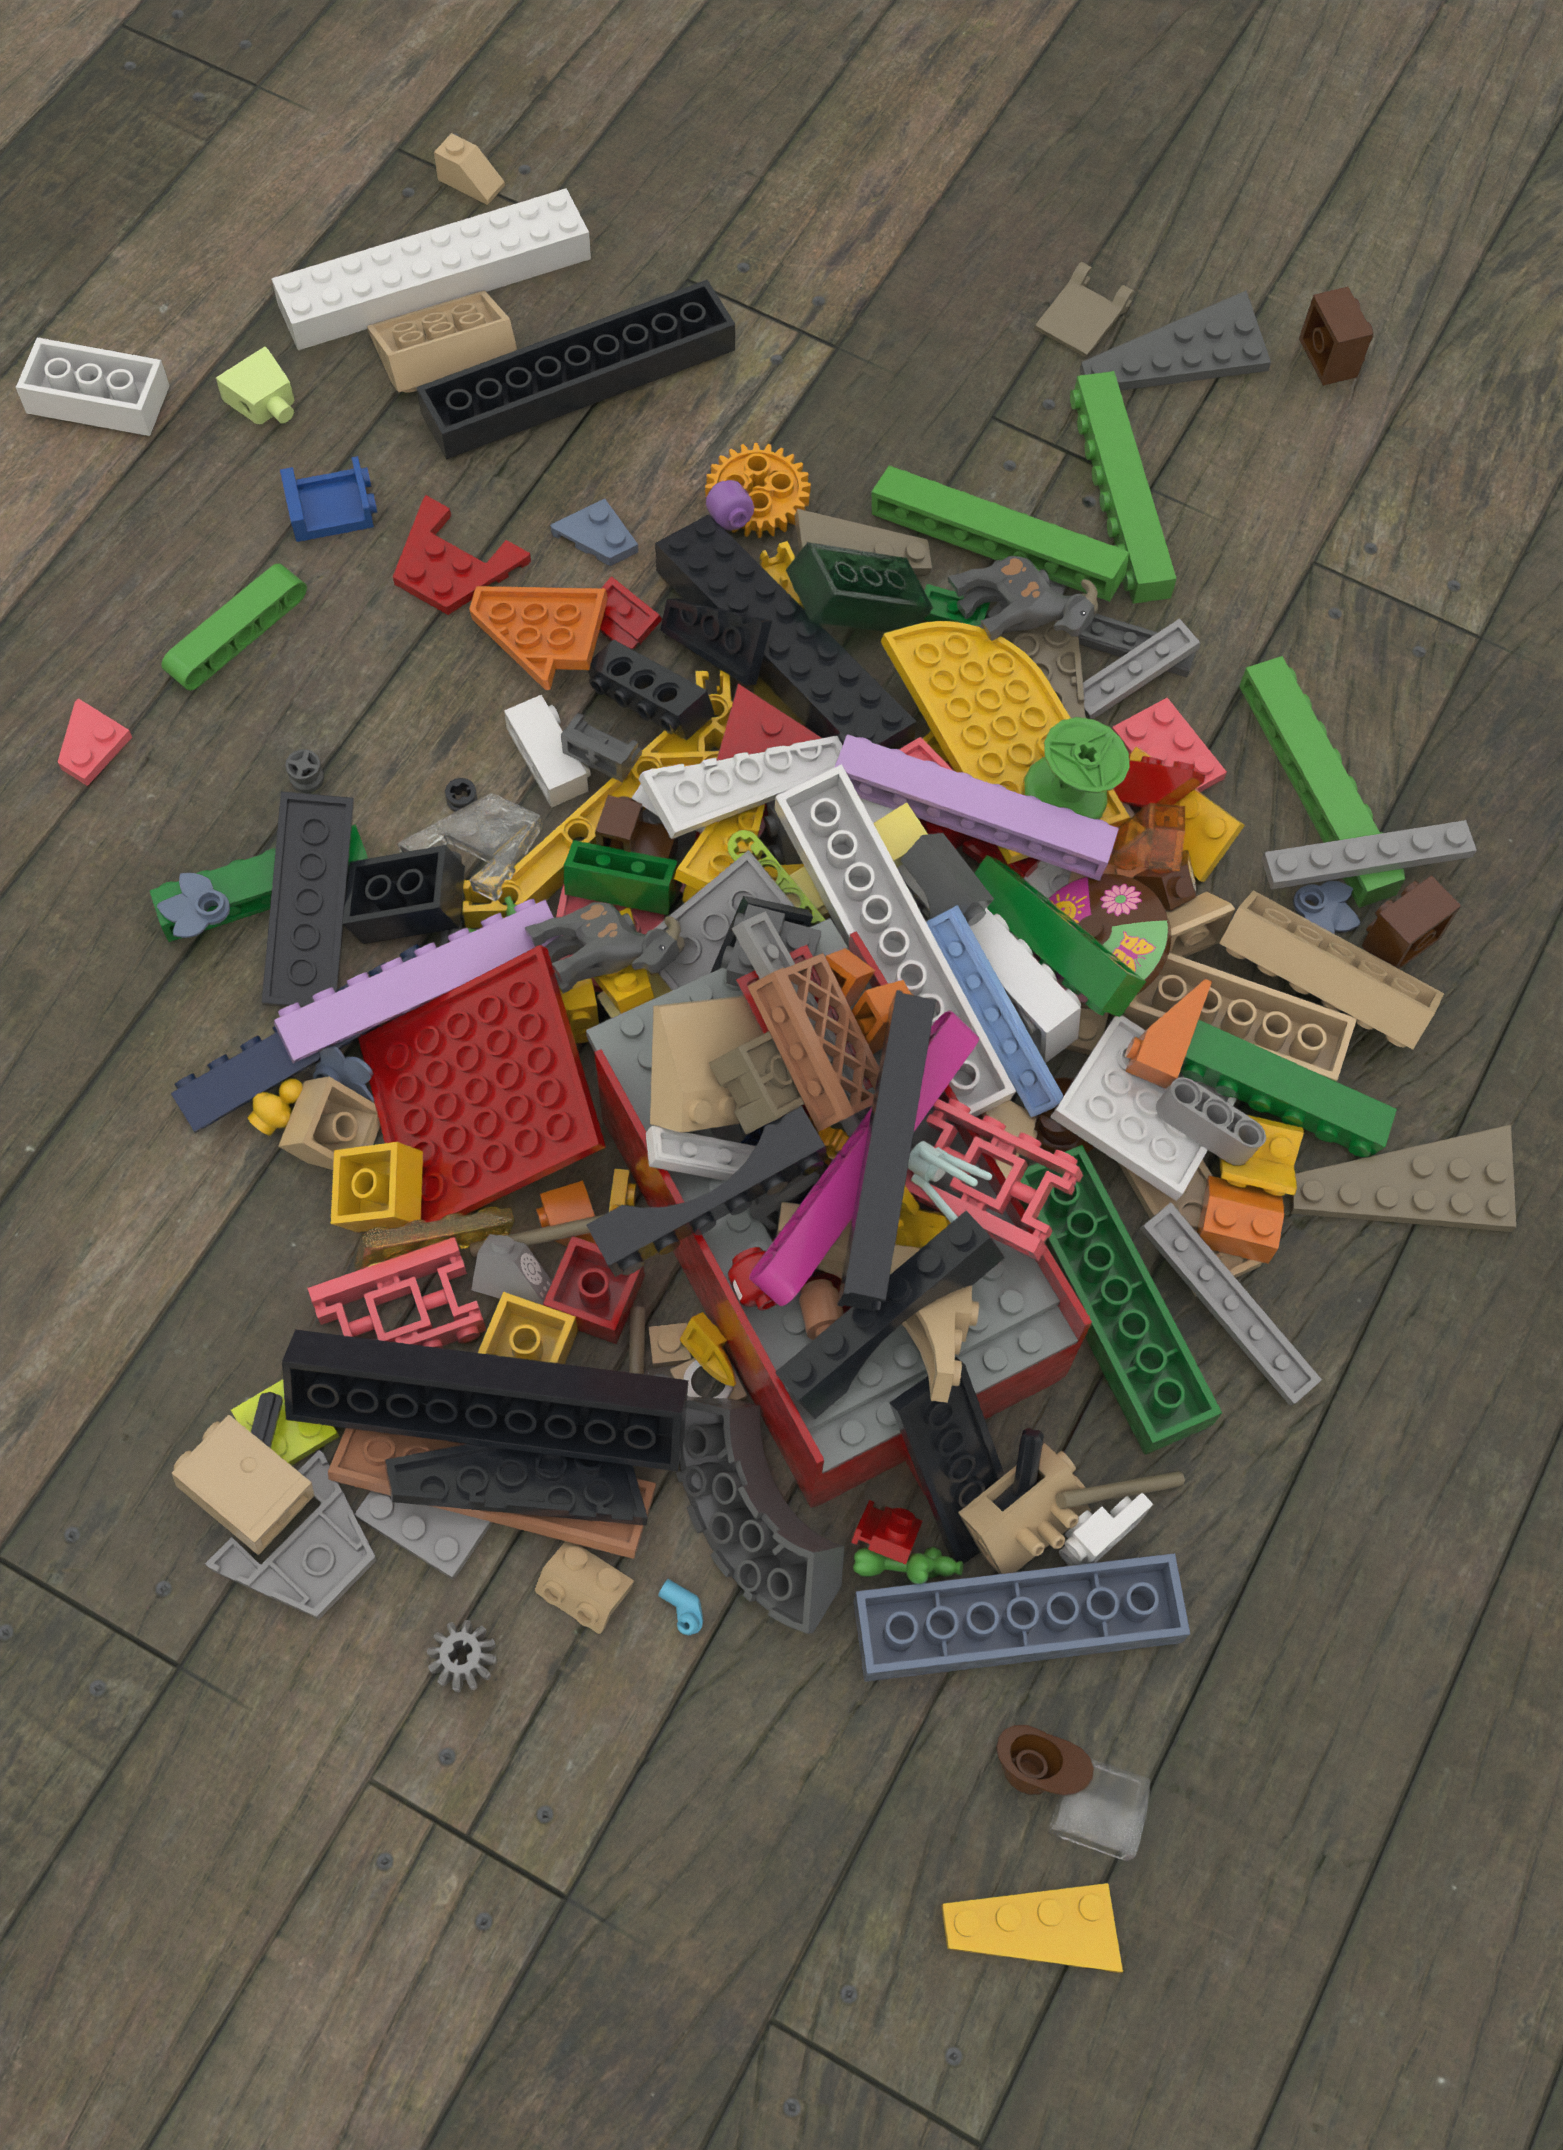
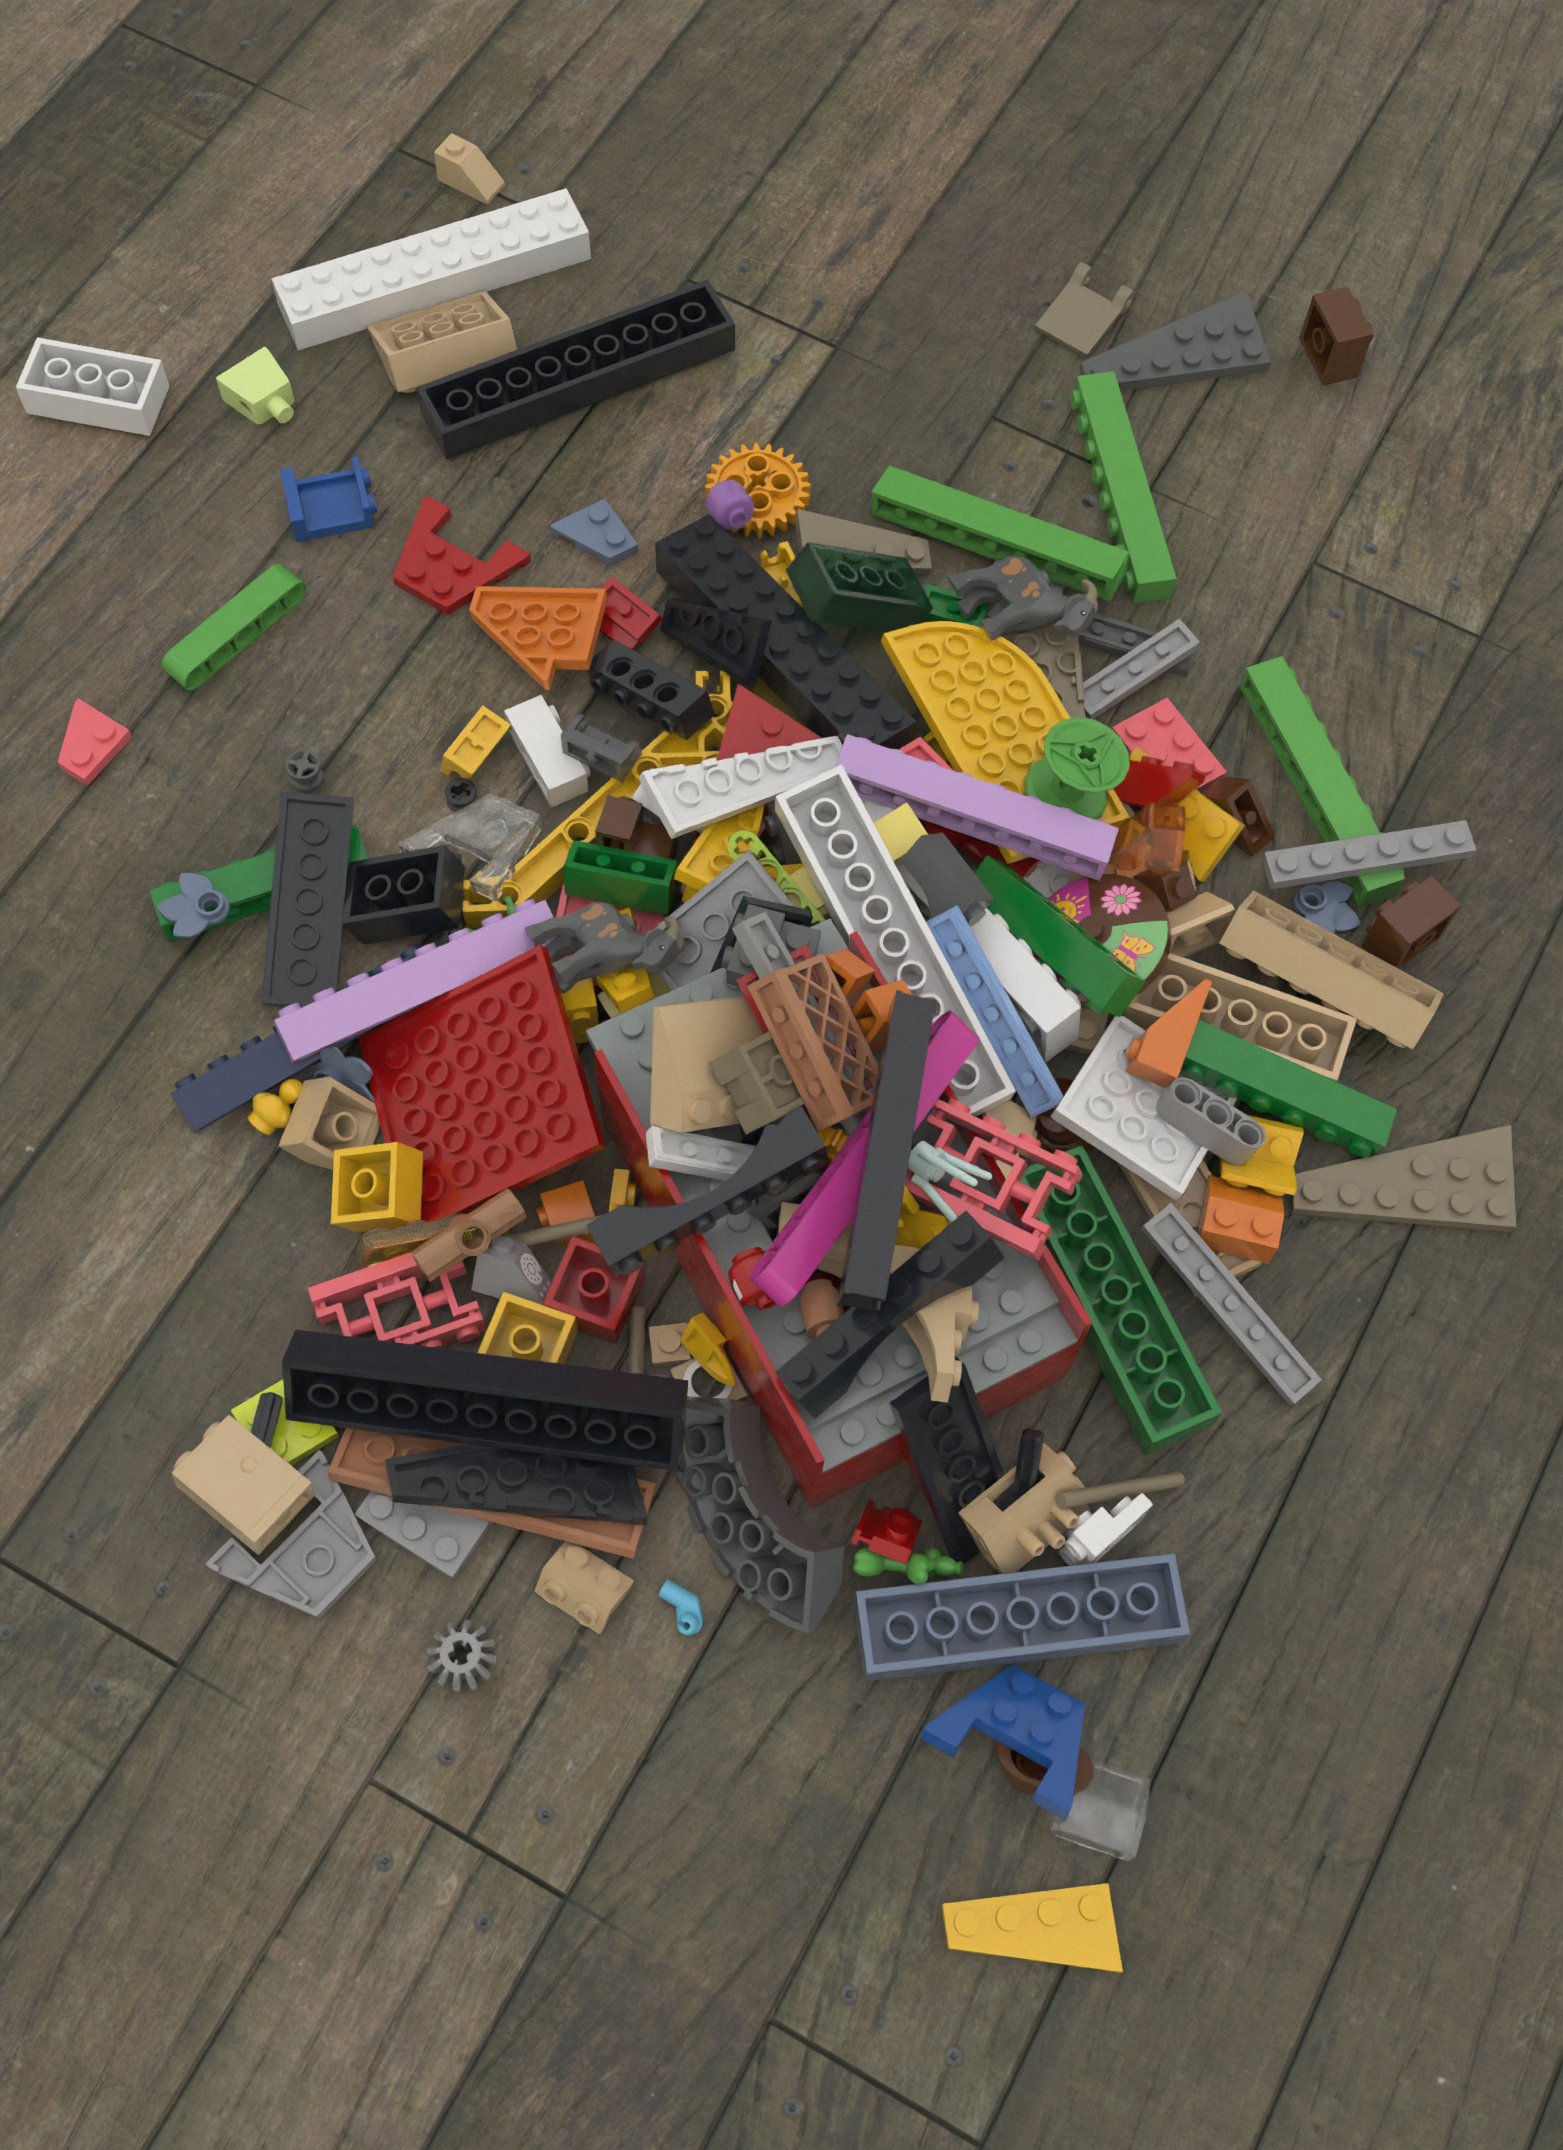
none -> medium nougat piece [410,1188,527,1282]
none -> yellow hinge [441,705,511,780]
none -> blue wing [921,1664,1085,1821]
none -> reddish brown slope [1202,776,1276,856]

